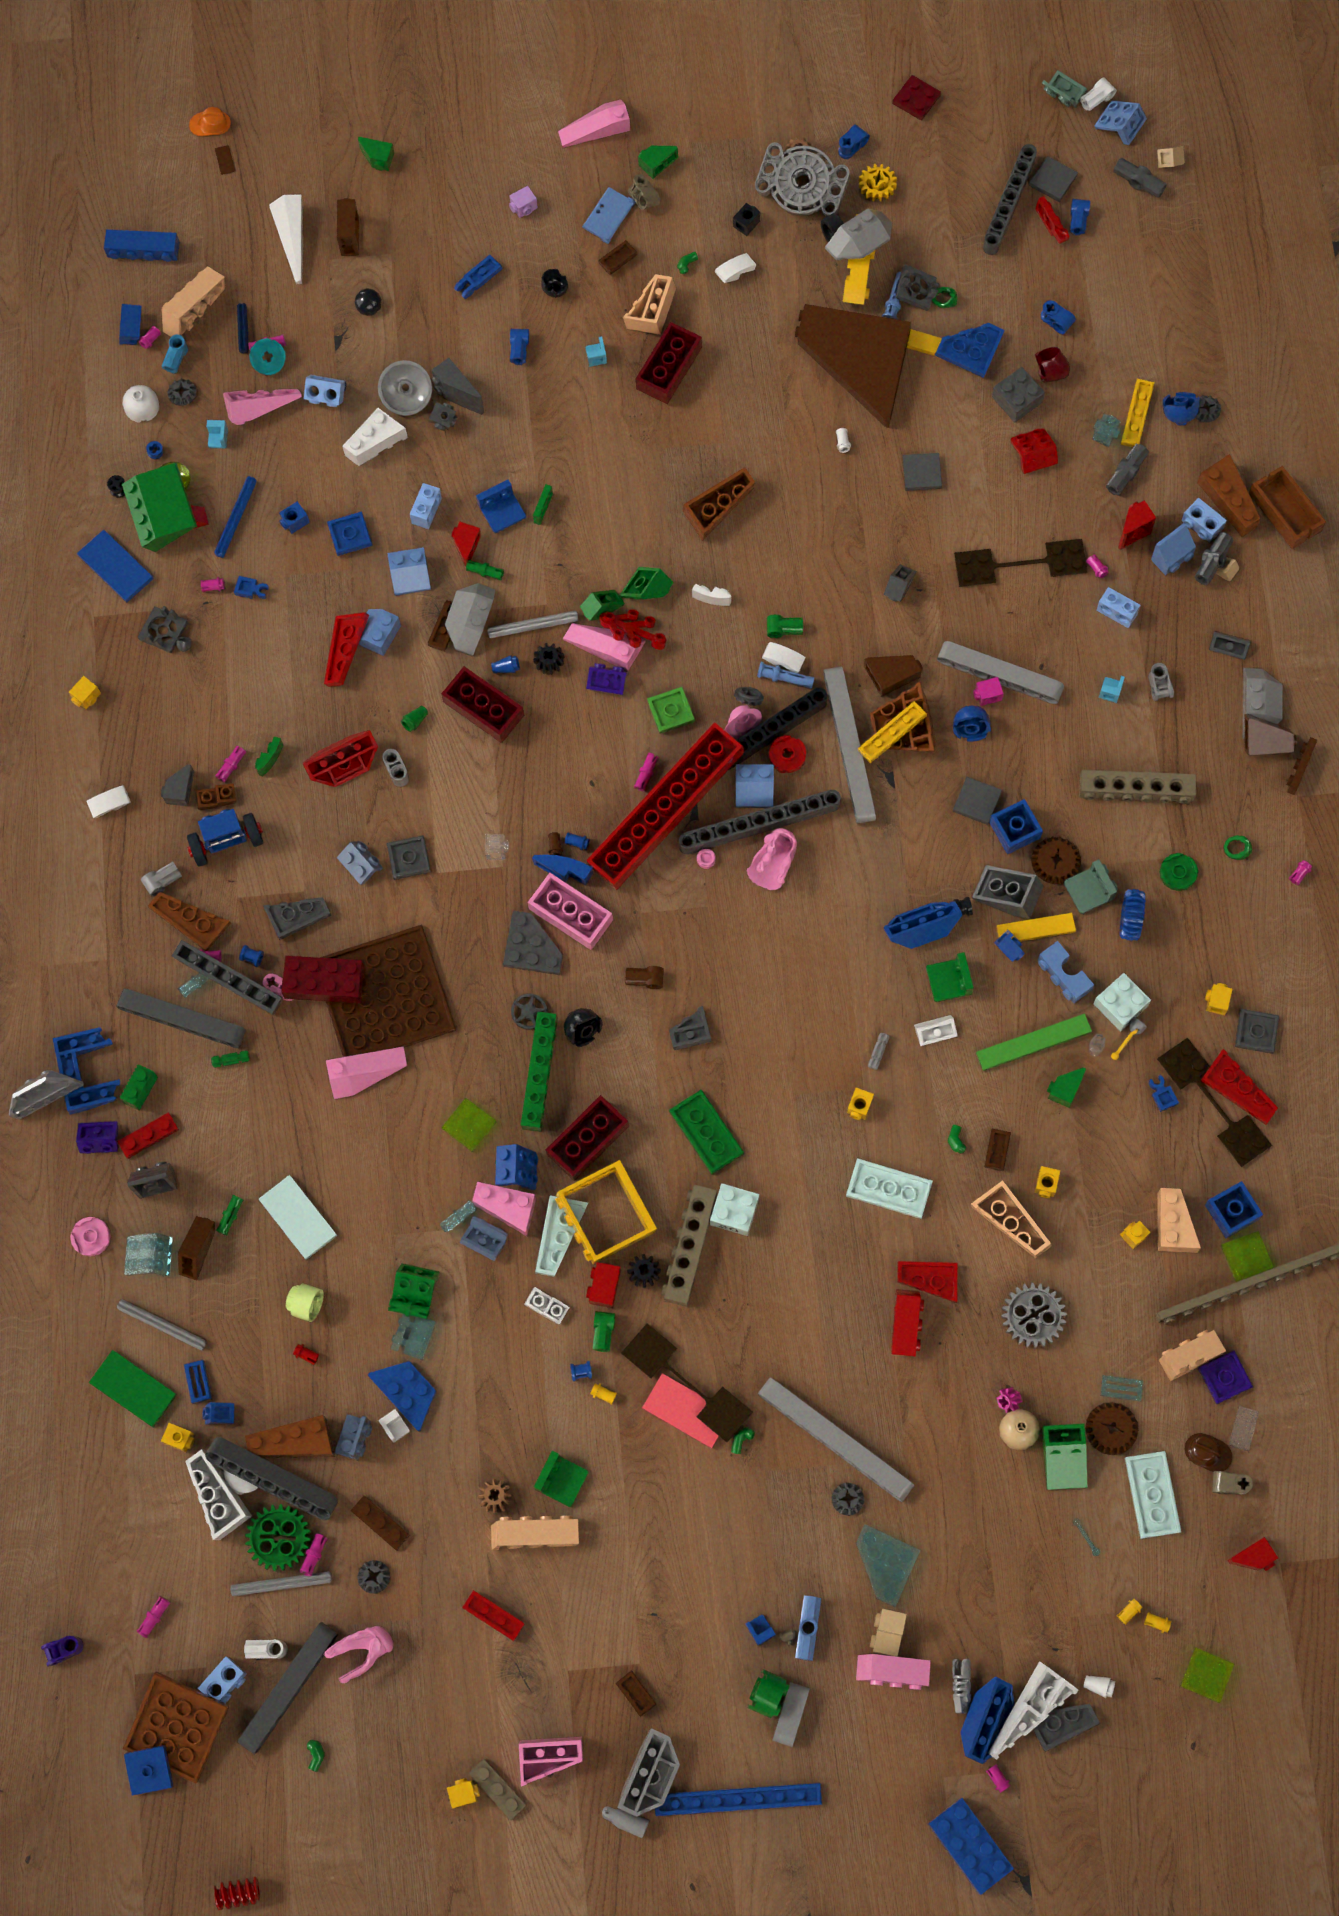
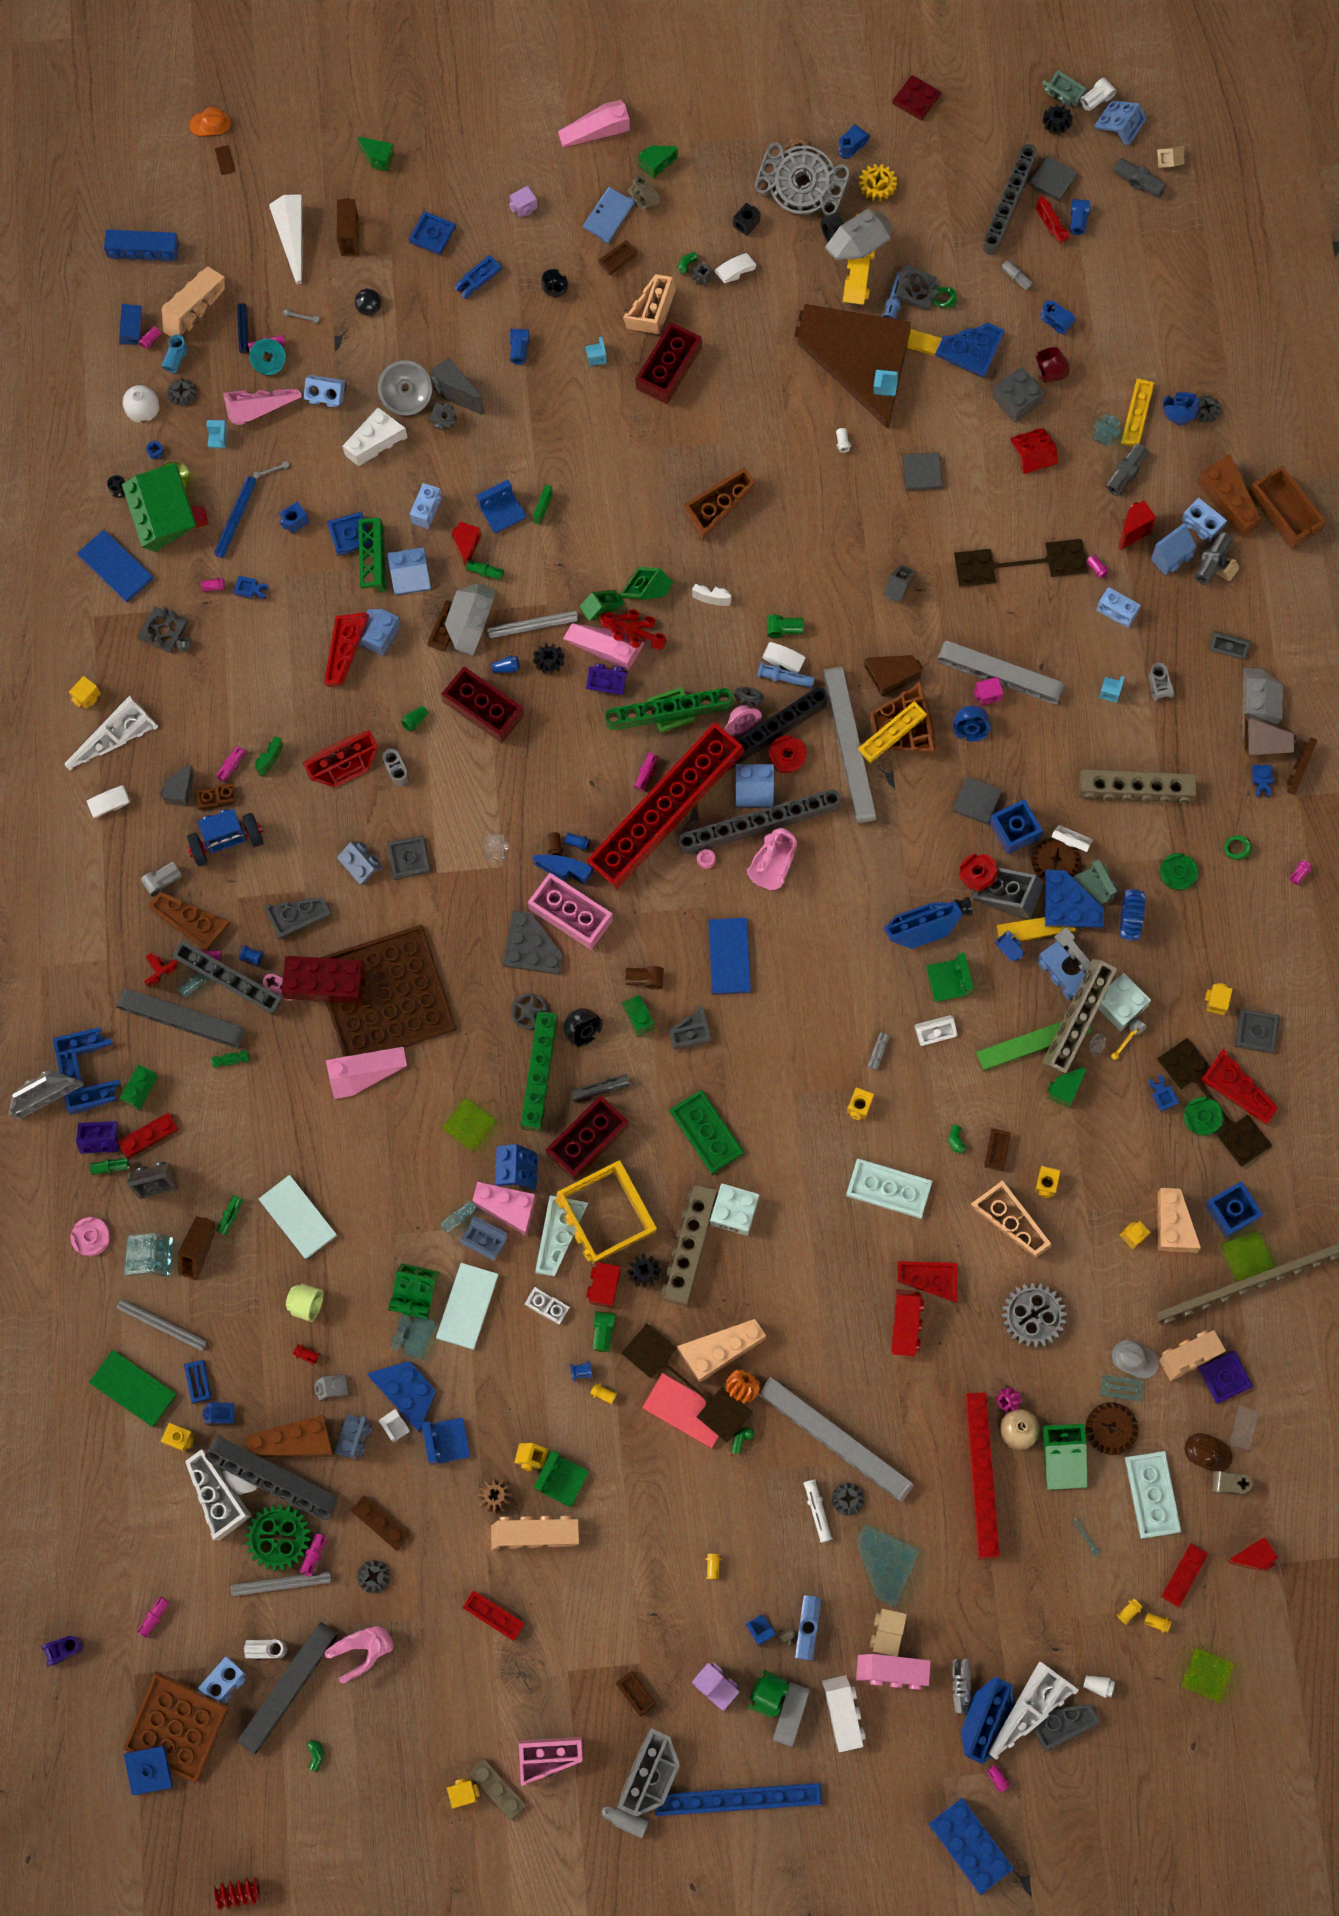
none -> white wedge [64,696,158,770]
none -> green axle [89,1158,130,1175]
none -> red bracket [144,952,178,986]
none -> light grey hinge [253,461,289,479]
none -> light grey hinge [283,309,320,324]
none -> light grey bracket [315,1374,348,1400]
none -> green fence [358,517,386,592]
none -> blue plate [408,211,456,256]
none -> blue bracket [421,1418,470,1466]
none -> light aqua tile [436,1263,499,1350]
none -> yellow brick [514,1443,549,1472]
none -> dark grey pin [571,1074,630,1102]
none -> green beam [605,688,733,730]
none -> green slope [621,995,655,1037]
none -> light nougat wedge [677,1319,766,1383]
none -> dark grey gear [692,263,714,287]
none -> lavender brick [692,1663,740,1712]
none -> yellow pin [705,1554,722,1579]
none -> blue tile [709,918,751,995]
none -> orange gear [725,1369,760,1404]
none -> white pin [803,1479,833,1543]
none -> white wedge [822,1675,866,1752]
none -> medium azure panel [874,370,898,396]
none -> red plate [959,853,999,892]
none -> red brick [964,1392,1000,1560]
none -> light grey axle [1001,260,1033,290]
none -> black gear [1042,103,1073,135]
none -> dark tan brick [1042,959,1117,1074]
none -> blue plate [1045,870,1103,929]
none -> white plate [1052,825,1093,852]
none -> light grey plate [1054,927,1091,973]
none -> light grey piece [1112,1340,1159,1379]
none -> red plate [1160,1543,1209,1608]
none -> green tile [1184,1097,1223,1136]
none -> blue plate [1252,765,1273,798]

